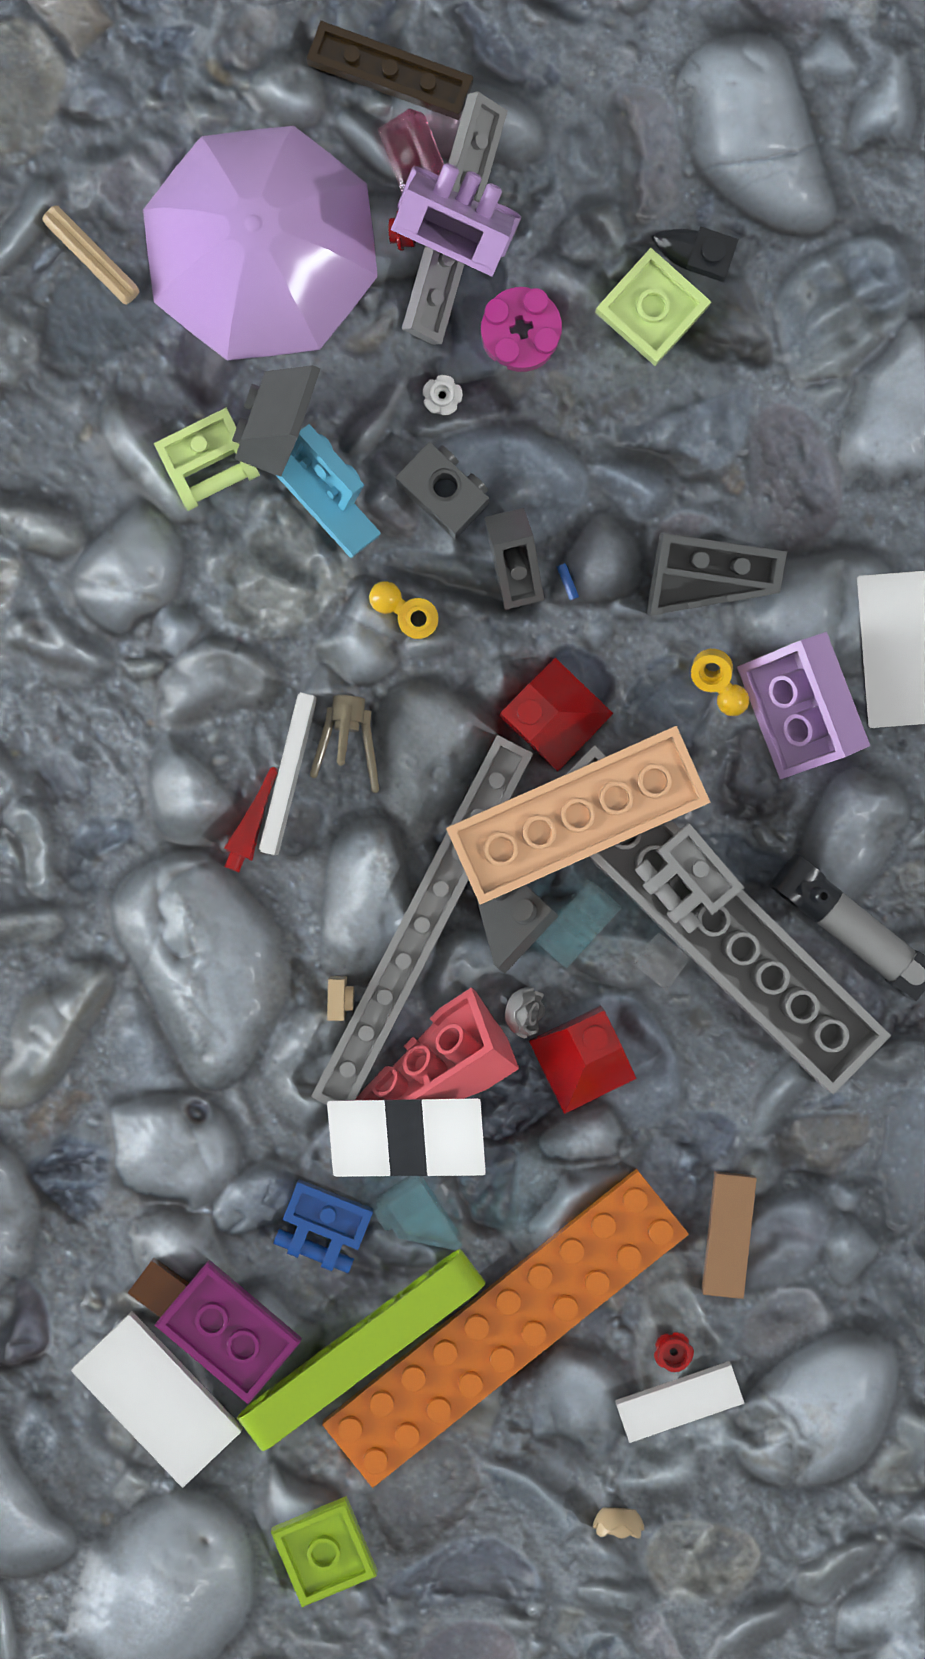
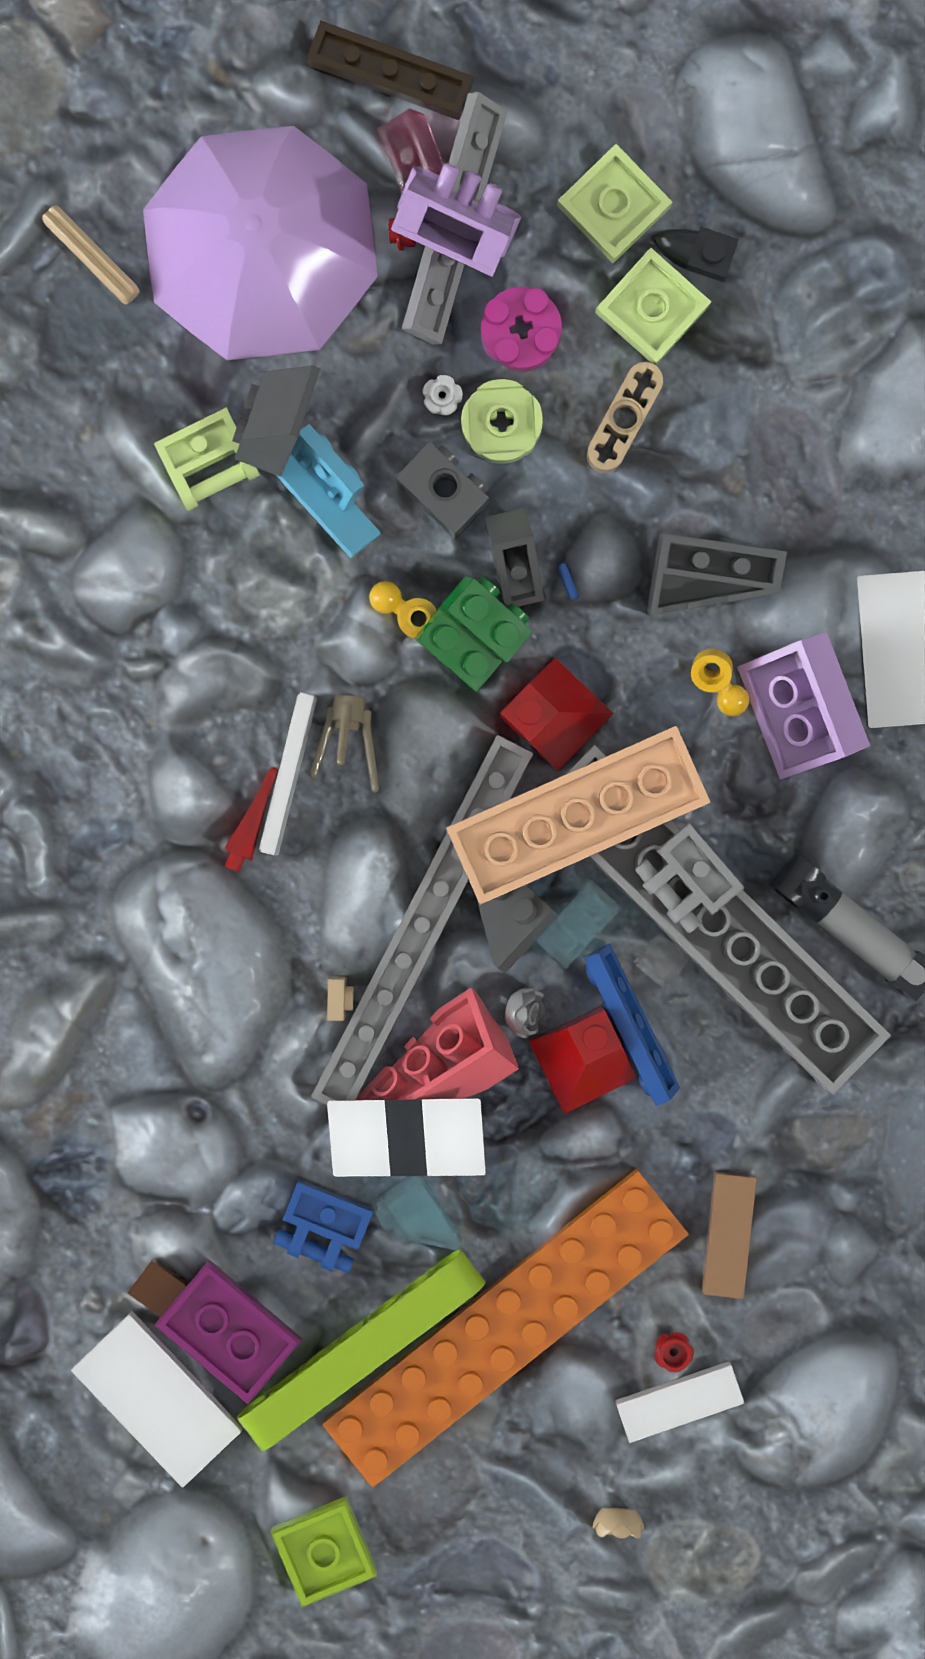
none -> green plate [414,576,533,692]
none -> yellowish green plate [461,379,543,464]
none -> yellowish green plate [557,144,673,263]
none -> blue plate [584,943,680,1106]
none -> tan beam [587,362,663,474]

